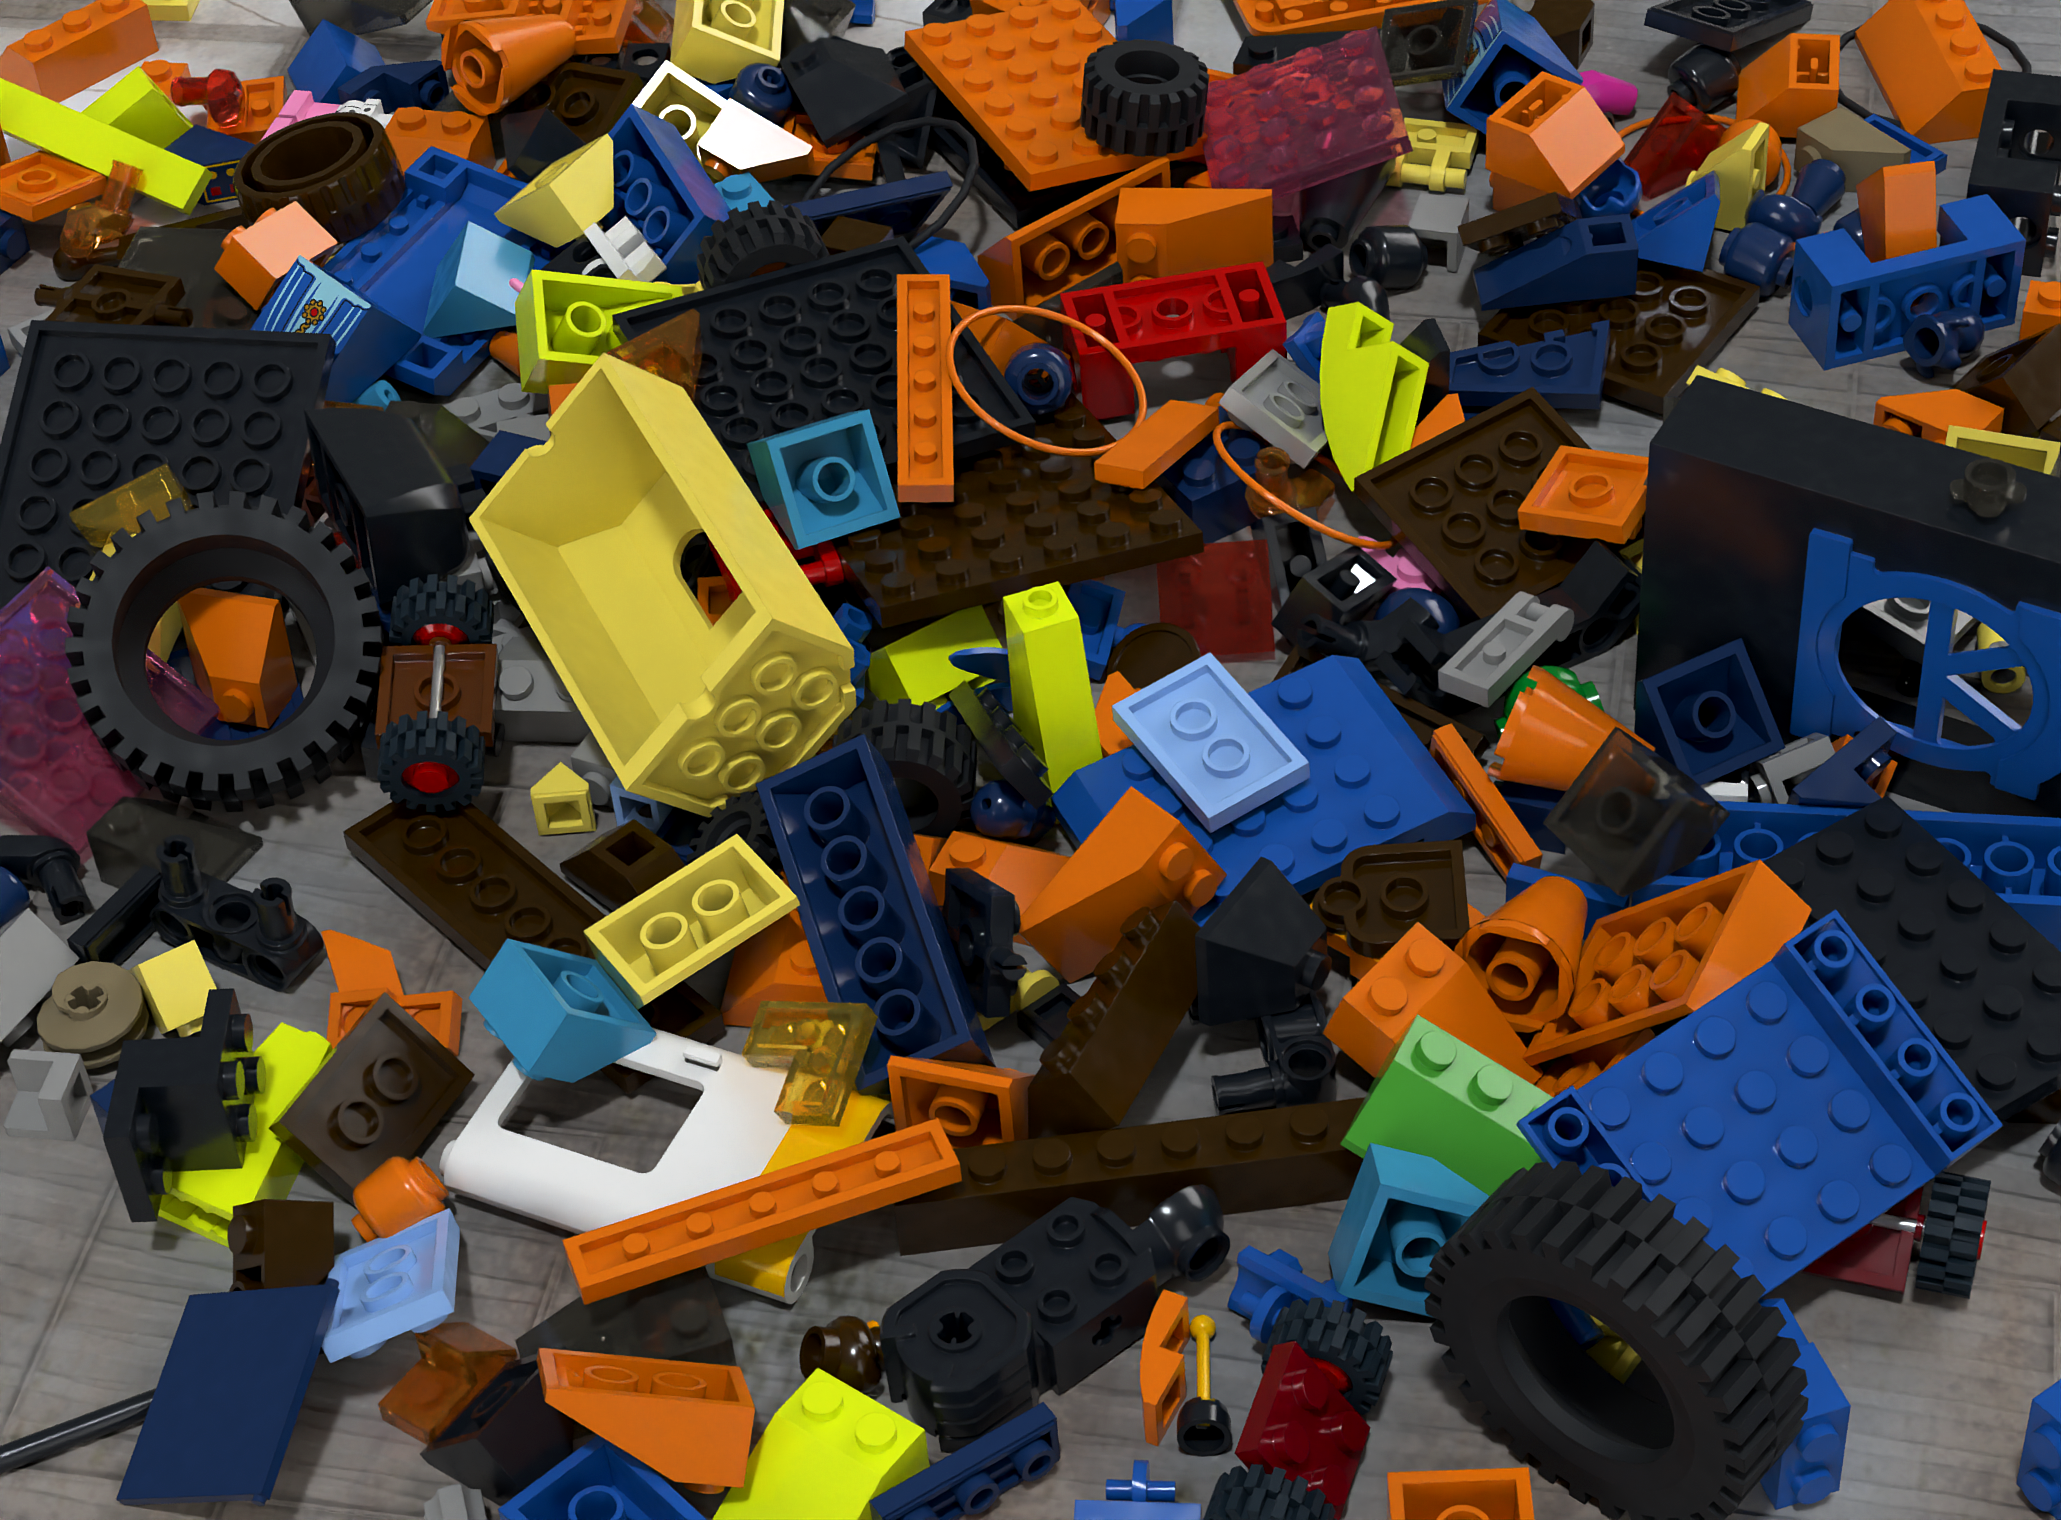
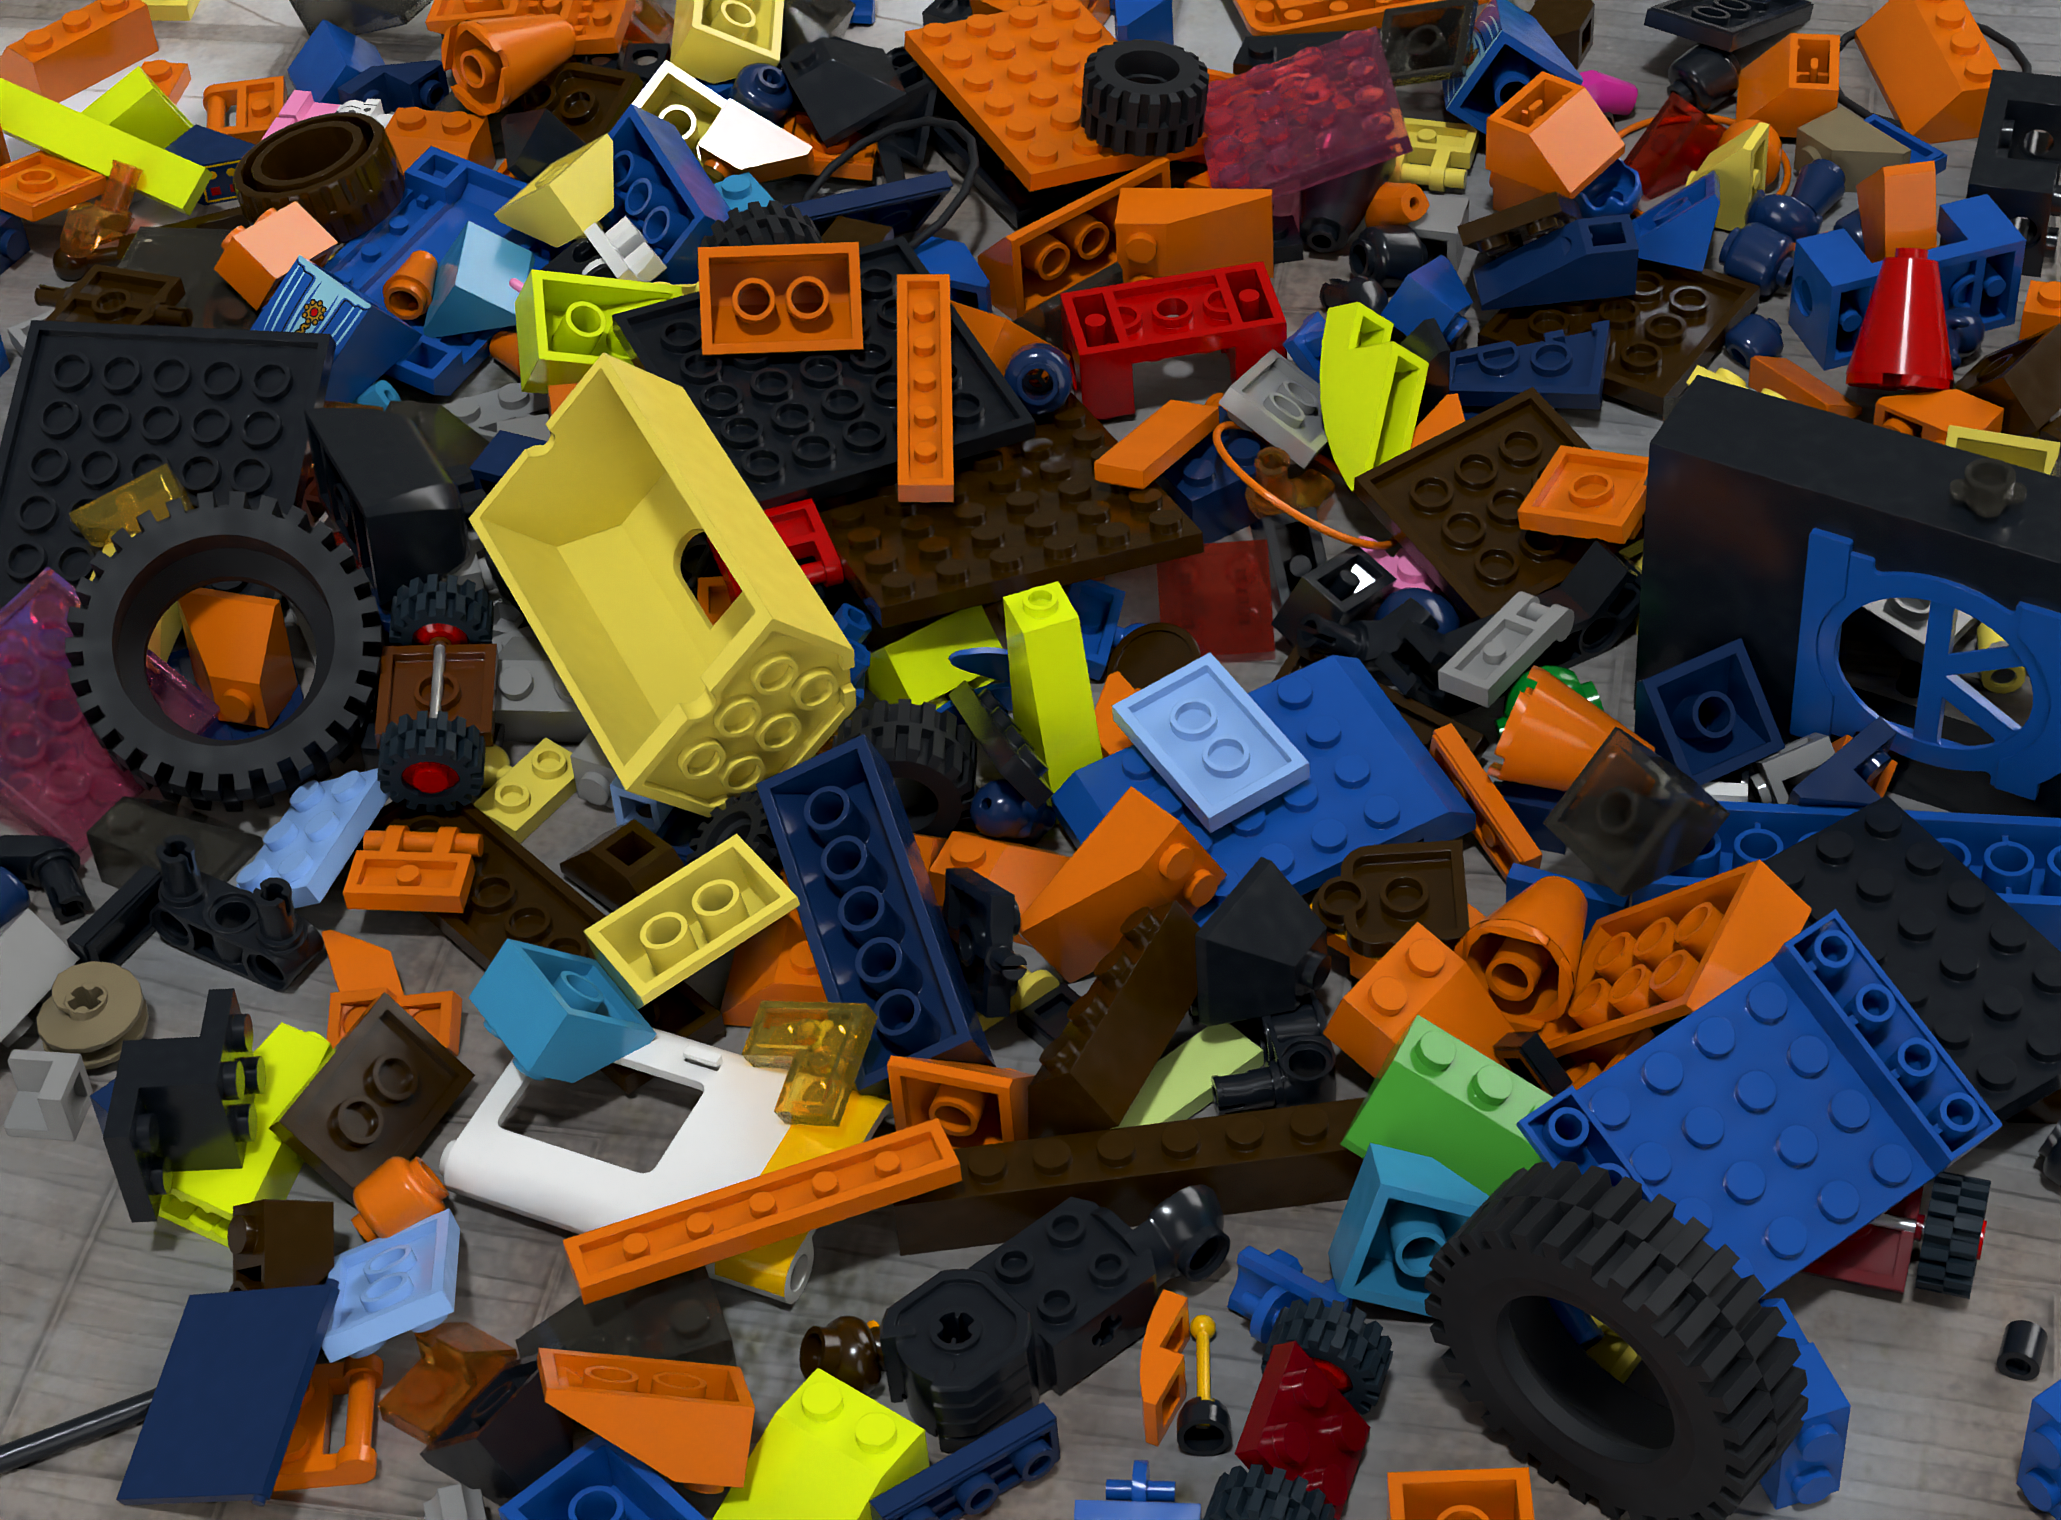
light yellow slope [128,940,217,1038] -> none
clear red arm [170,68,246,129] -> none
light yellow slope [530,762,597,835] -> none
clear orange slope [607,308,702,402] -> none
dark azure slope [747,409,901,550] -> none
orange piece [945,305,1147,457] -> none
black slope [1266,243,1344,320] -> none
none -> light blue plate [236,768,390,909]
none -> orange plate [272,1353,384,1492]
none -> orange plate [343,825,484,913]
none -> orange cone [383,250,438,320]
none -> light yellow plate [473,737,577,844]
none -> orange slope [698,242,863,356]
none -> yellowish green tile [1111,1023,1264,1129]
none -> orange arm [1365,182,1430,227]
none -> blue slope [1380,255,1473,346]
none -> black tile [1492,1032,1573,1096]
none -> dark blue piece [1724,314,1784,370]
none -> orange slope [1748,356,1862,419]
none -> red cone [1845,247,1954,393]
none -> black piece [1997,1320,2048,1381]

